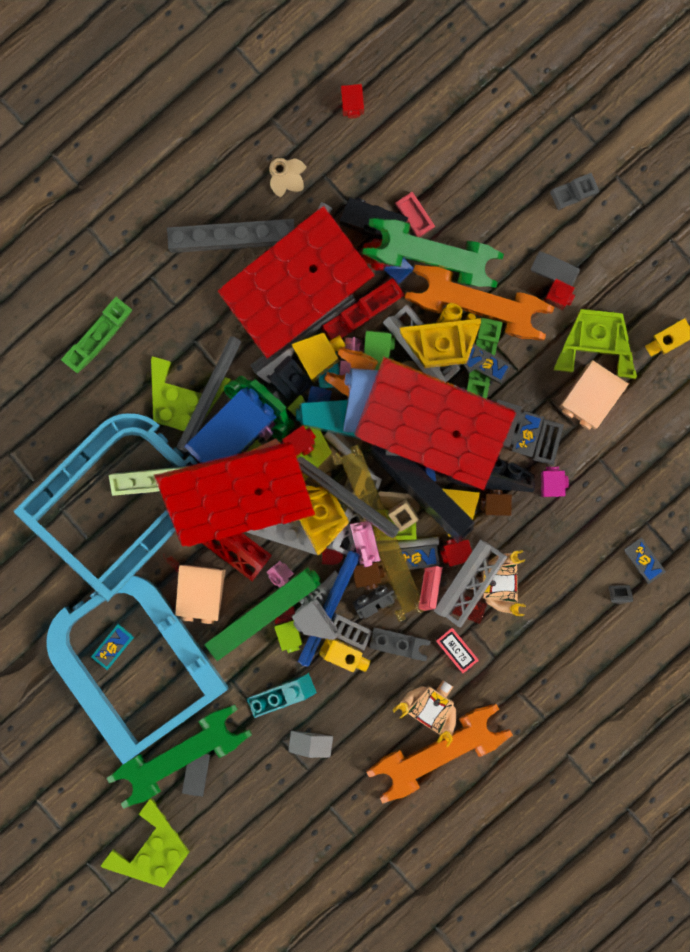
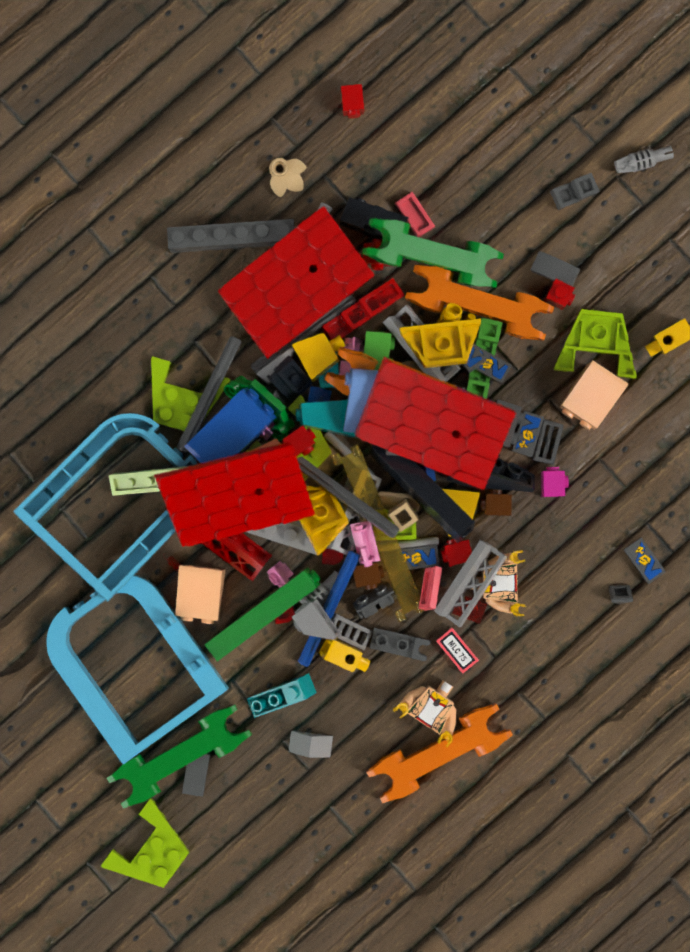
bright green slope [61,297,132,374] -> none
tile [91,624,134,670] -> none
lime brick [274,620,303,653] -> none
blue slope [384,258,414,285] -> none
none -> light grey hinge [614,145,674,173]

